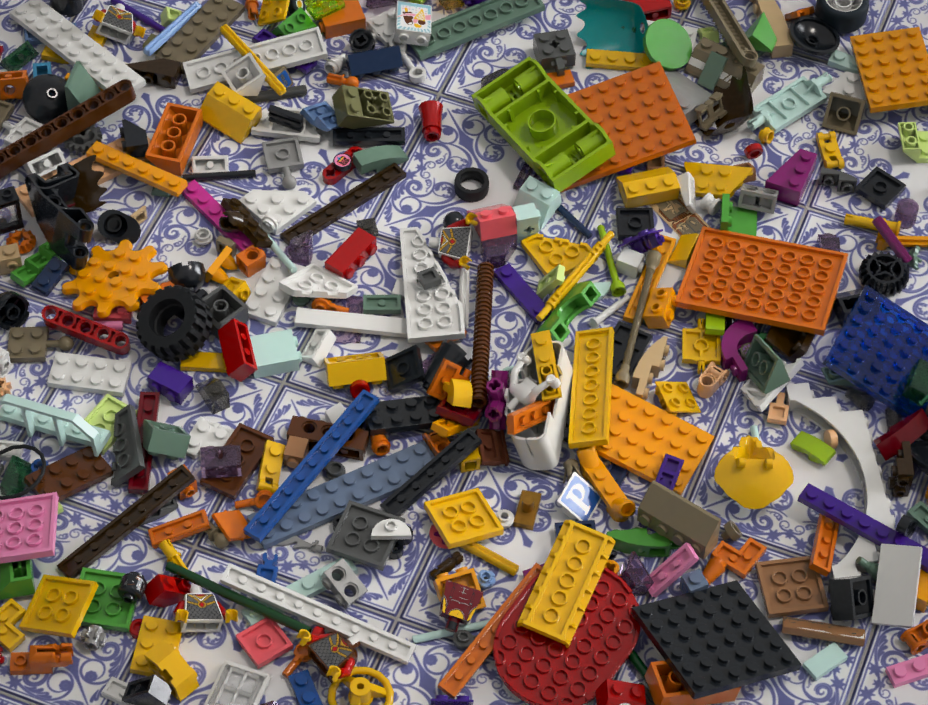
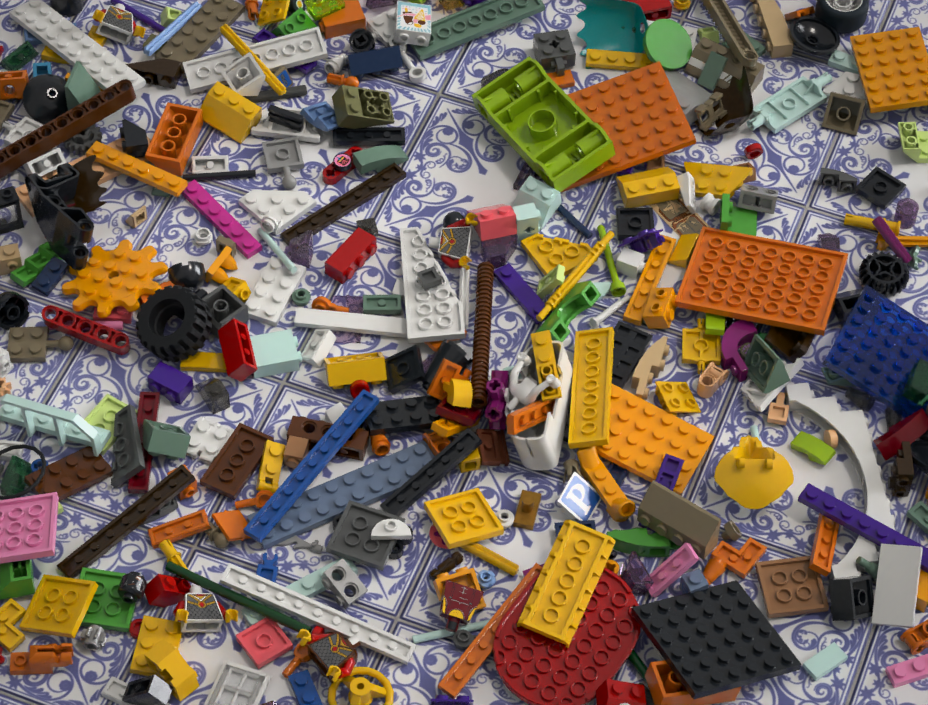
orange gear [6,228,36,254] -> none
white plate [47,352,132,397] -> none
black piece [97,209,141,244] -> none
clear purple brick [200,445,242,478] -> none
dark brown plate [219,198,273,248] -> none
orange brick [236,245,266,278] -> none
white plate [278,262,358,299] -> none
dark grey plate [324,460,346,480] -> none
red plant [418,100,443,142] -> none
black tyre [454,167,489,202] -> none
dark tan hose [613,250,662,389] -> none
bright green slope [745,12,777,53] -> none
yellow plate [758,127,774,144] -> none
magenta wedge [765,149,818,206] -> none
medium nougat tile [782,616,865,647] -> none
yellow plate [816,131,845,169] -> none
black beam [896,514,918,538] -> none

